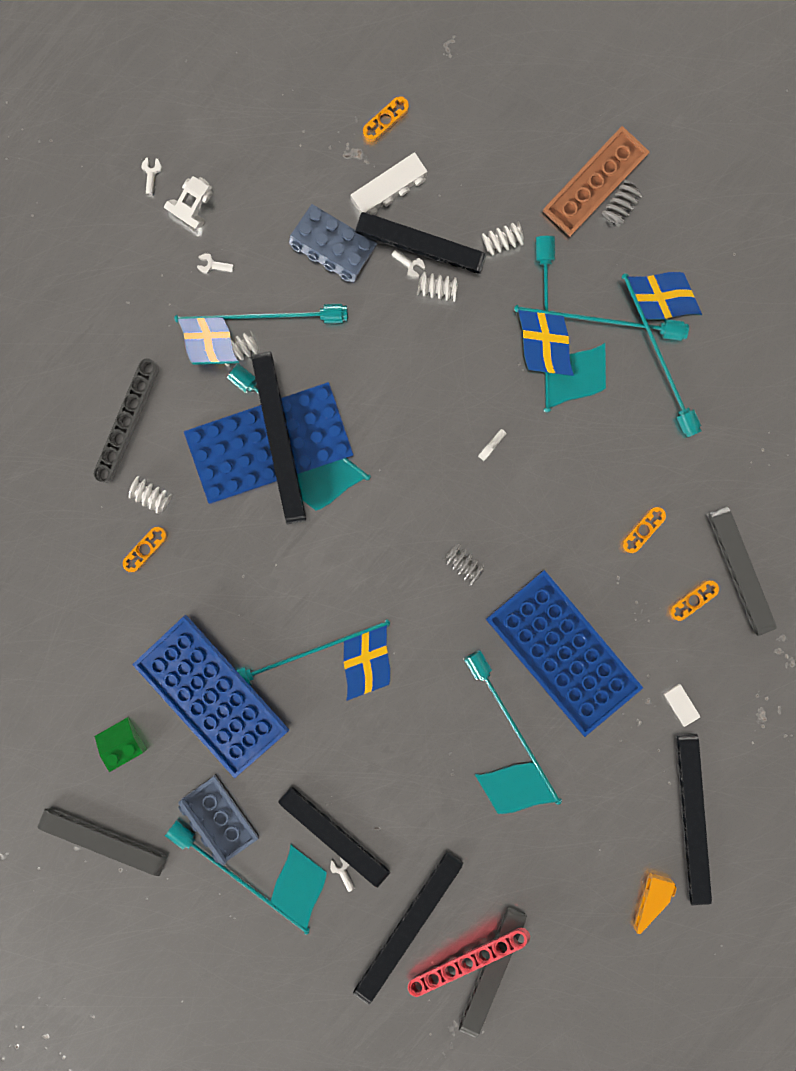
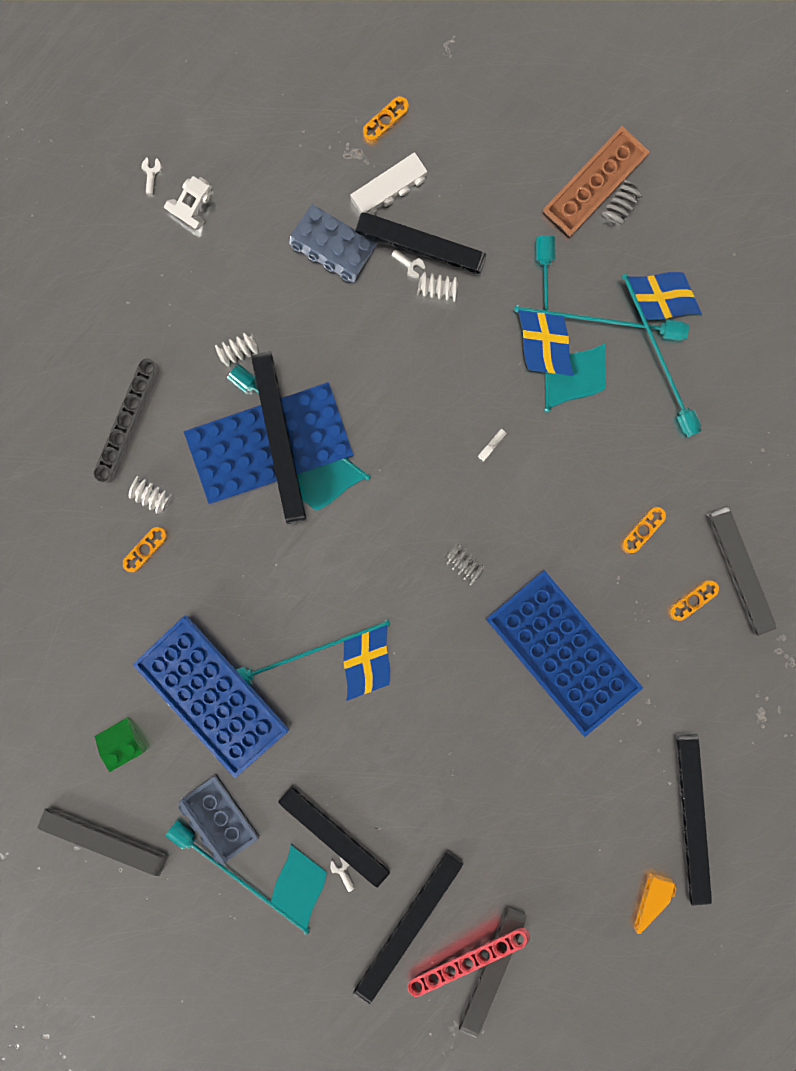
flag [174,304,348,365] -> none
white bar [197,254,234,274] -> none
teal flag [464,650,562,814] -> none
white piece [482,221,524,256] -> none
white tile [663,684,700,727] -> none

